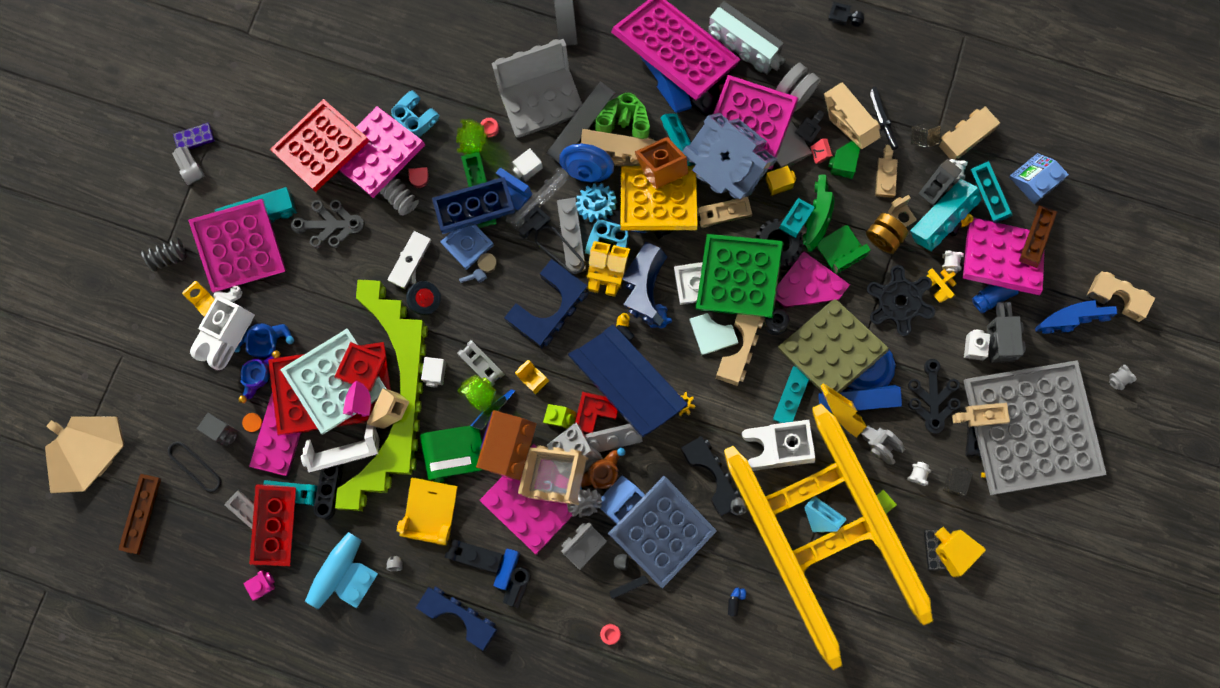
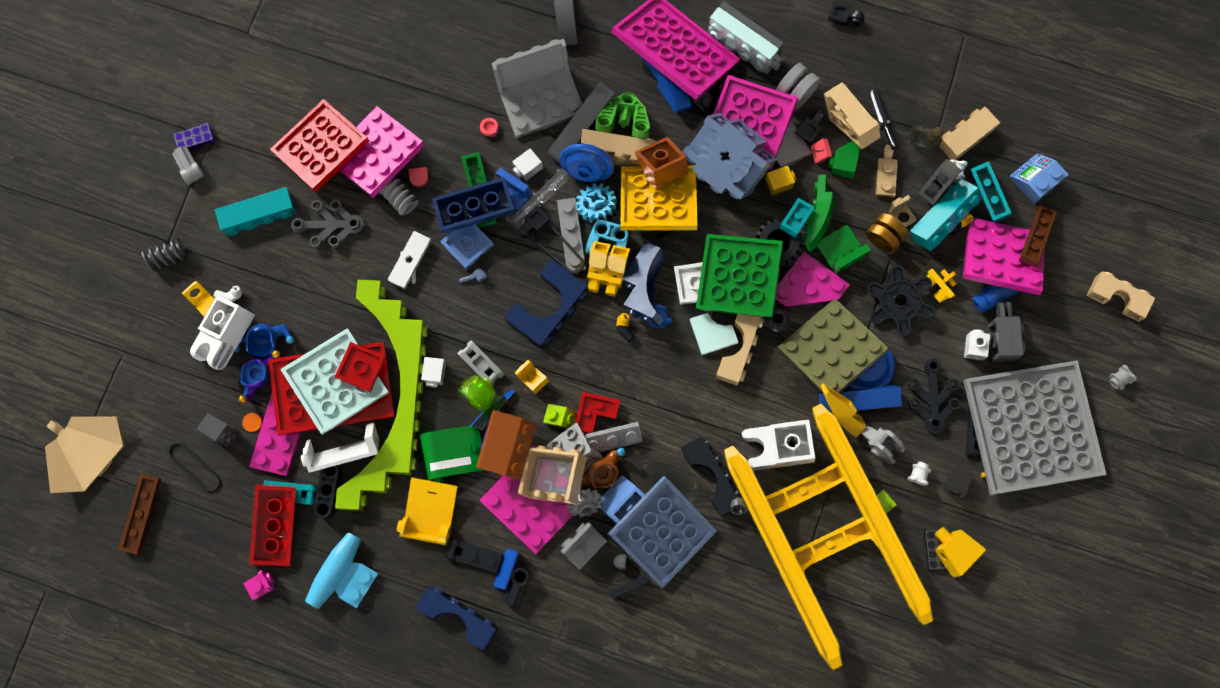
dark pink plate [188,199,286,293] -> none
light grey plate [224,490,254,529] -> none
dark pink brick [343,381,371,416] -> none
tan slope [367,388,409,429] -> none
light grey hinge [386,556,403,571] -> none
medium azure piece [391,90,440,138] -> none
black wheel [406,281,441,315] -> none
clear neon green cone [456,118,486,155] -> none
dark tan tile [478,253,497,273] -> none
dark blue hinge [568,324,688,437] -> none
coral tile [601,624,621,645] -> none
teal plate [661,114,696,166] -> none
yellow gear [679,392,695,417] -> none
tan plate [697,197,752,228] -> none
black arm [728,587,746,616] -> none
teal plate [772,366,809,423] -> none
medium azure slope [805,496,846,532] -> none
white brick [942,251,964,274] -> none
tan plate [952,403,1010,427] -> none
blue slope [1035,300,1117,334] -> none

